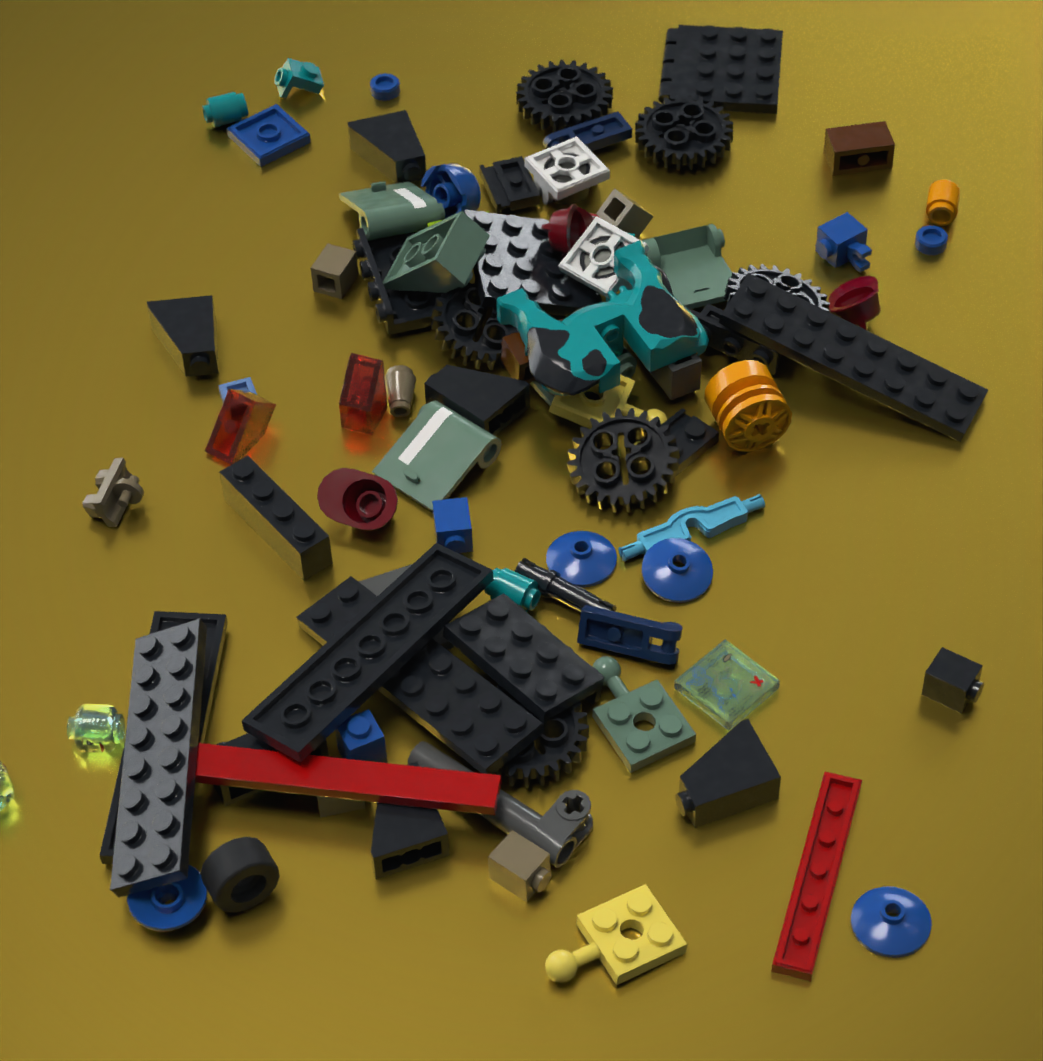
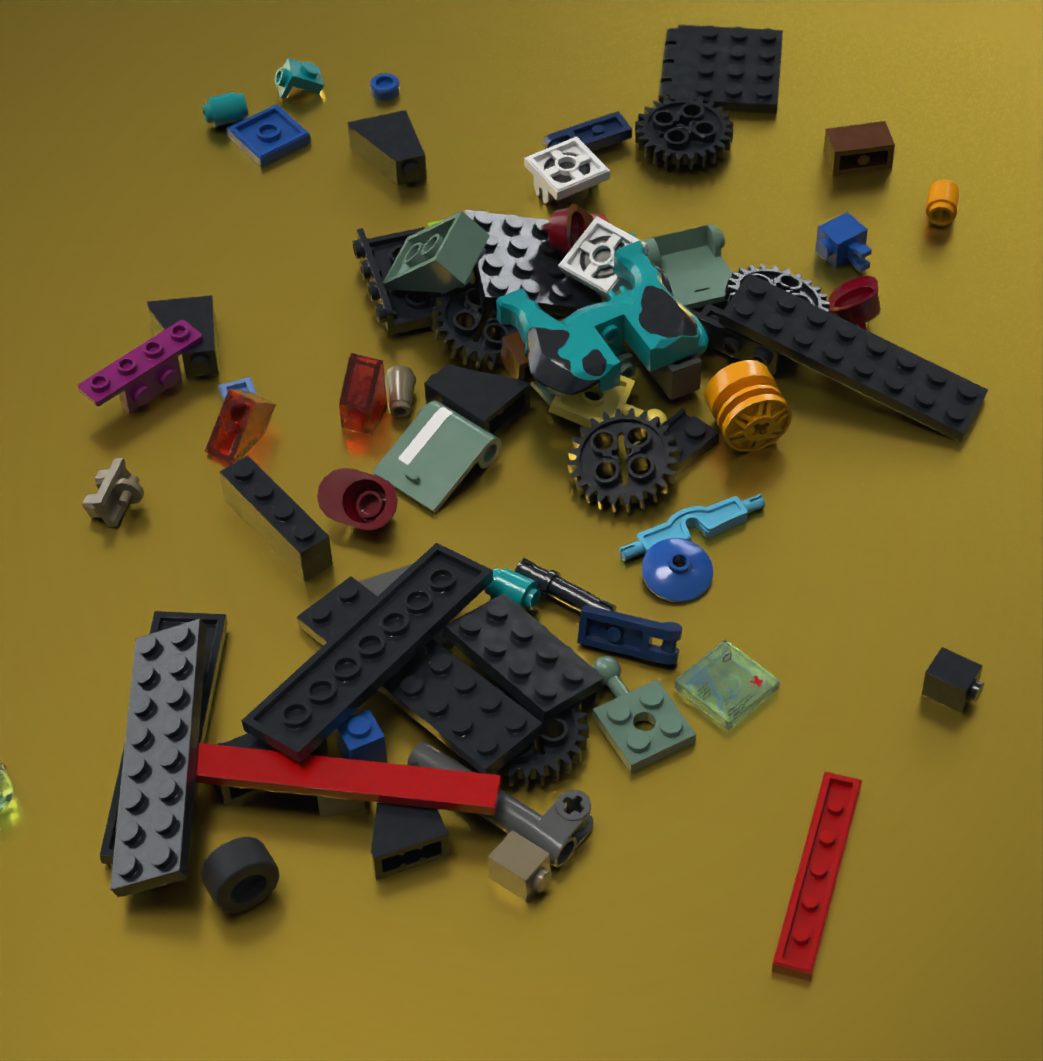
clear light blue head [67,704,125,753] -> none
blue dish [127,865,207,931] -> none
dark tan brick [311,243,359,299] -> none
sand green door [339,181,445,241] -> none
blue cylinder [421,164,481,219] -> none
blue brick [432,497,473,554] -> none
black plate [479,156,540,214] -> none
black gear [516,60,613,132] -> none
light yellow plate [545,884,687,985] -> none
blue dish [546,531,617,588] -> none
dark tan brick [596,188,654,238] -> none
black slope [675,719,781,828] -> none
blue dish [851,886,932,958] -> none
blue tile [915,225,948,255] -> none
none -> magenta bracket [78,320,203,413]

